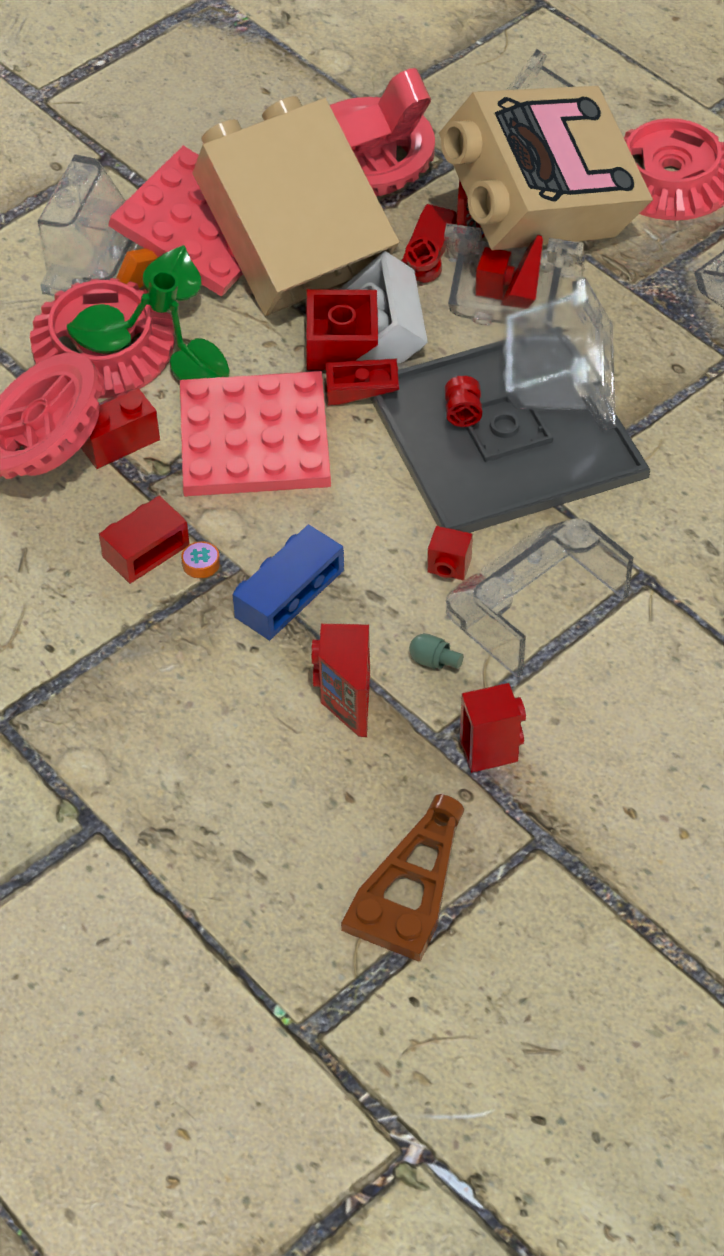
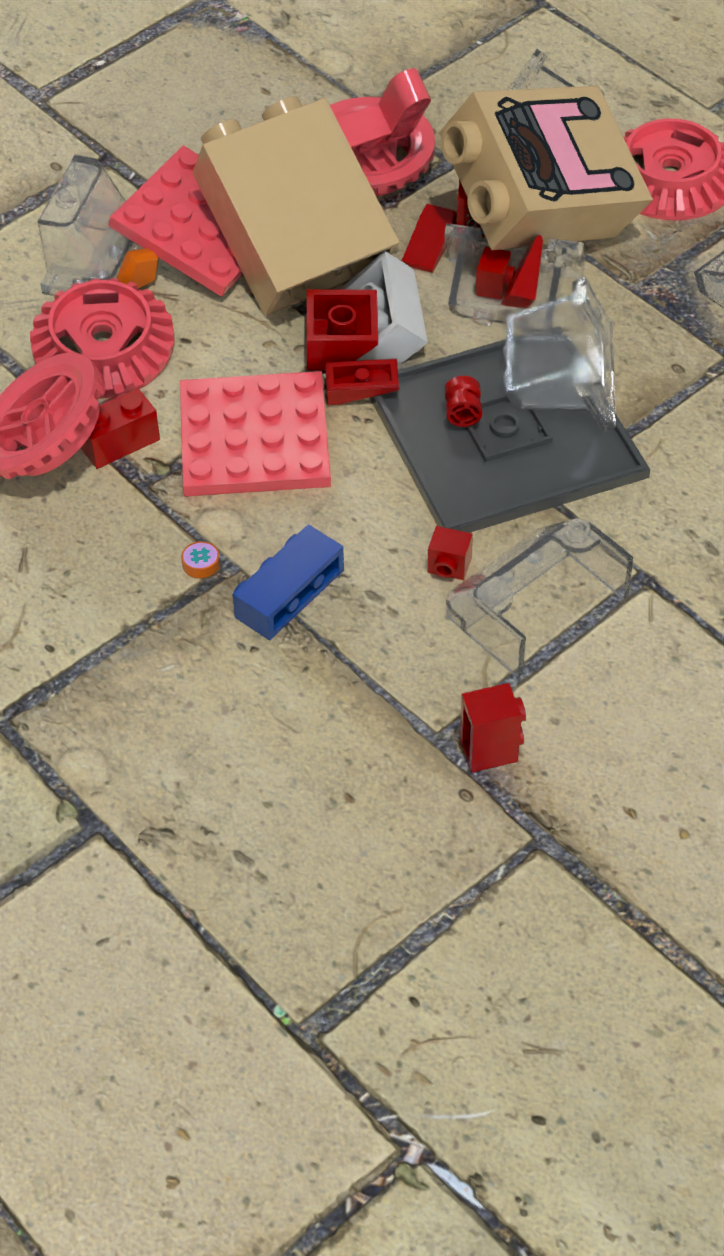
green plant [66,245,229,381] -> none
red brick [99,495,190,584] -> none
red slope [311,623,370,737] -> none
dark orange plate [341,794,464,962] -> none
red wheel [405,236,442,283] -> none
sand green cylinder [409,633,464,669] -> none

